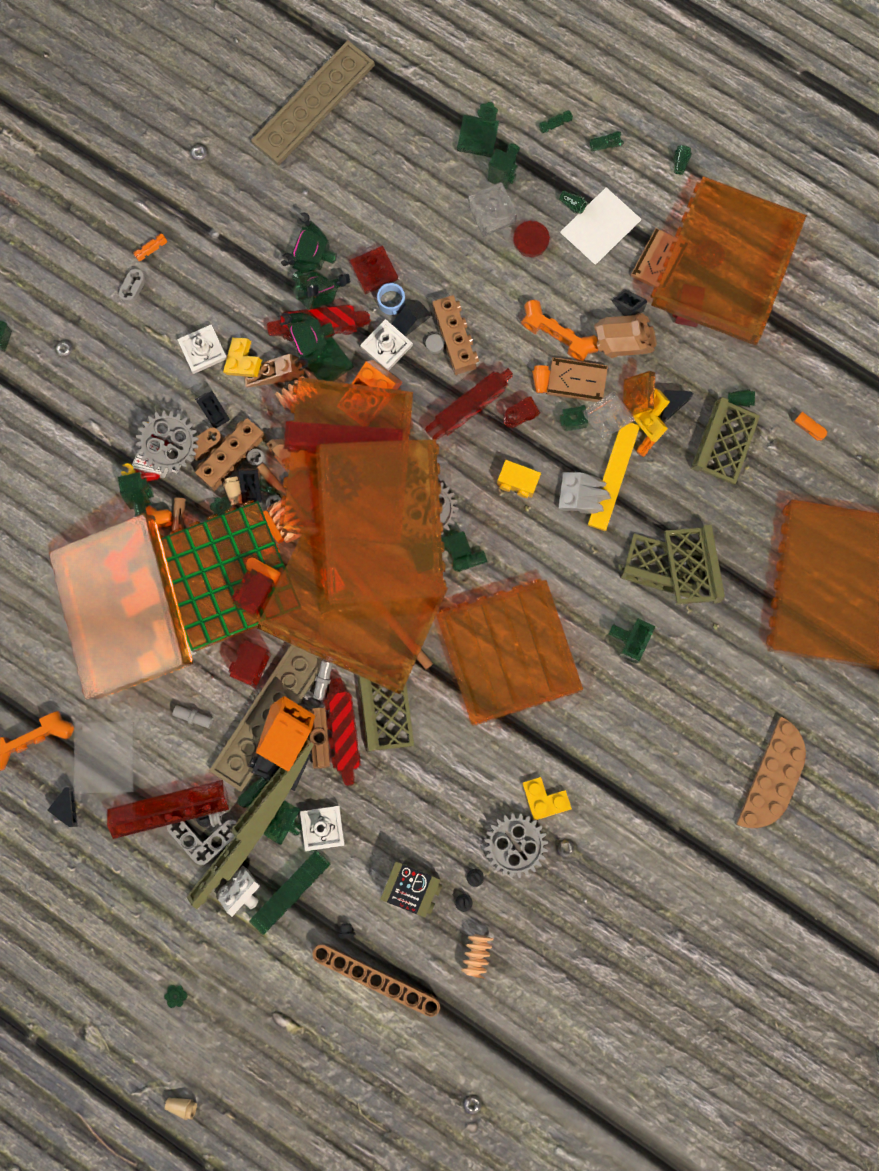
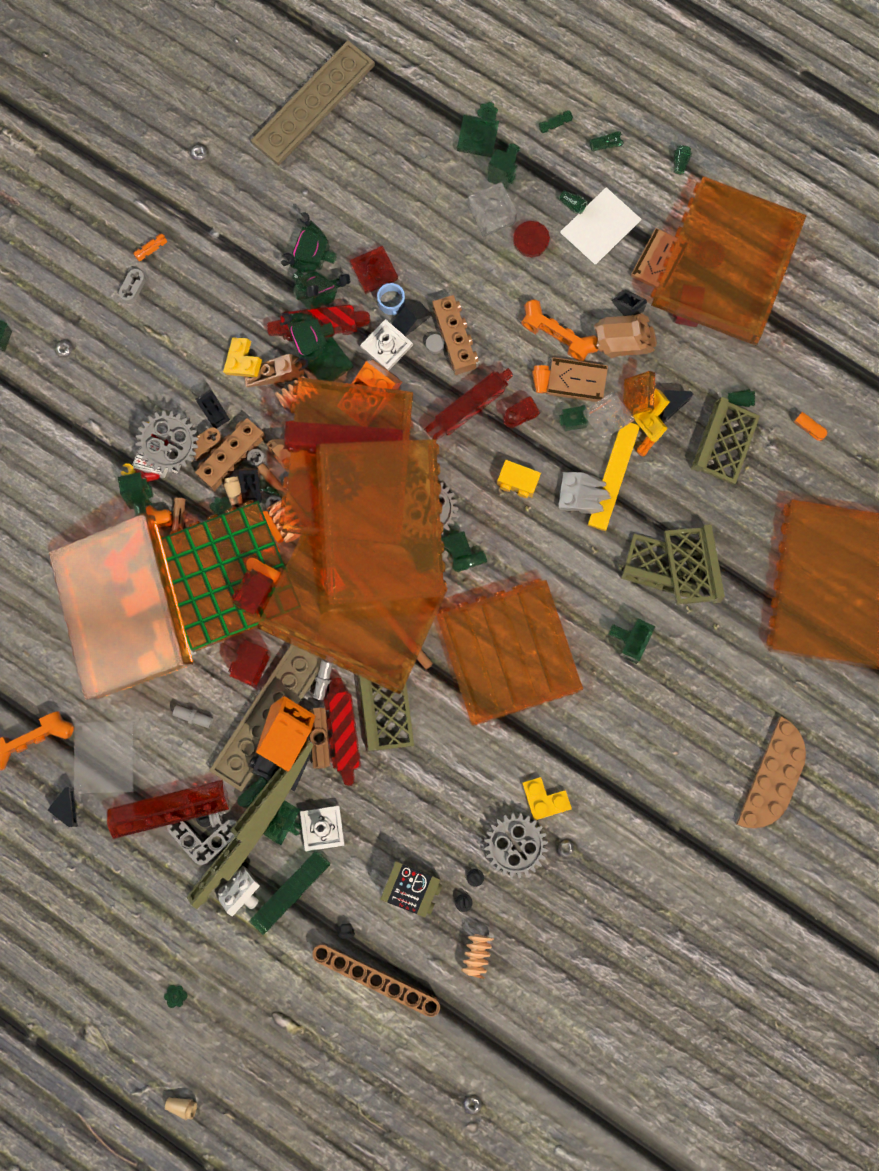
white plate [177,325,227,374] -> none

